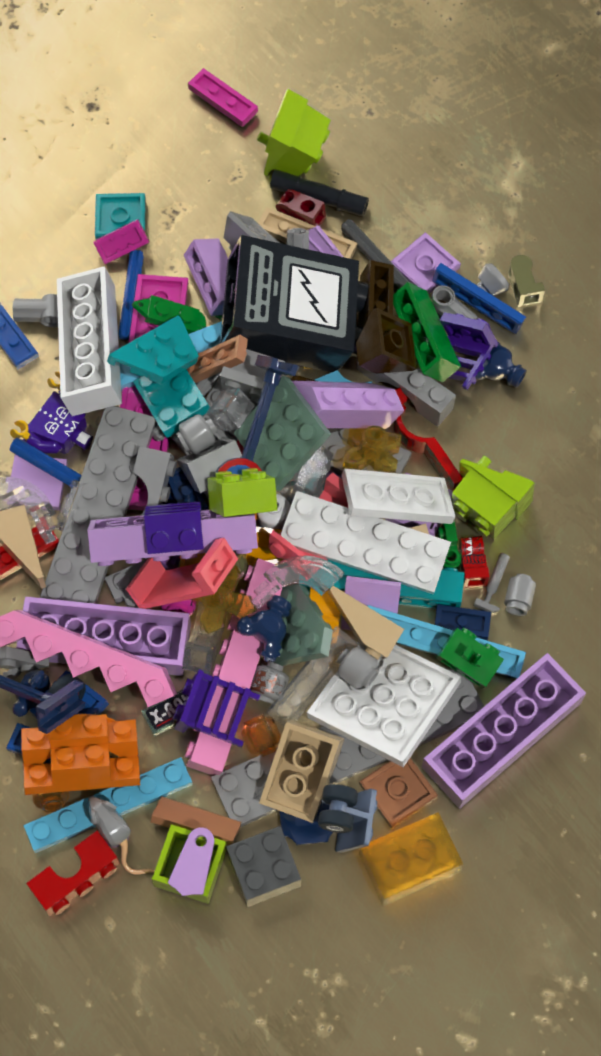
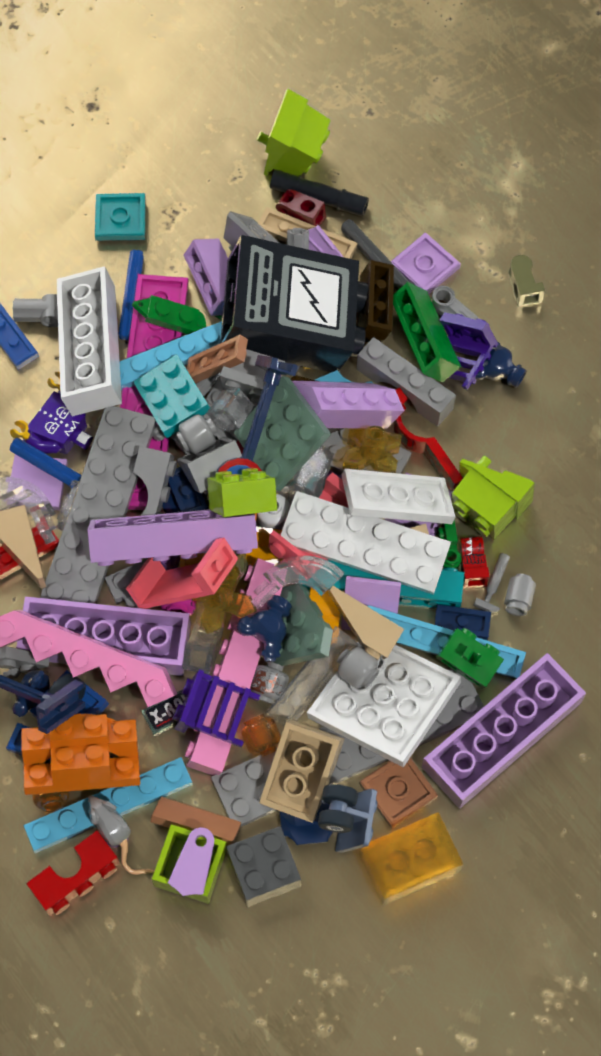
dark pink plate [93,219,150,264] -> none
teal wing [107,316,199,384] -> none
dark purple plate [144,502,204,554] -> none
dark pink plate [188,68,258,127] -> none
dark brown slope [356,308,417,374] -> none
blue tile [432,262,526,334] -> none
light grey cone [477,263,510,296] -> none

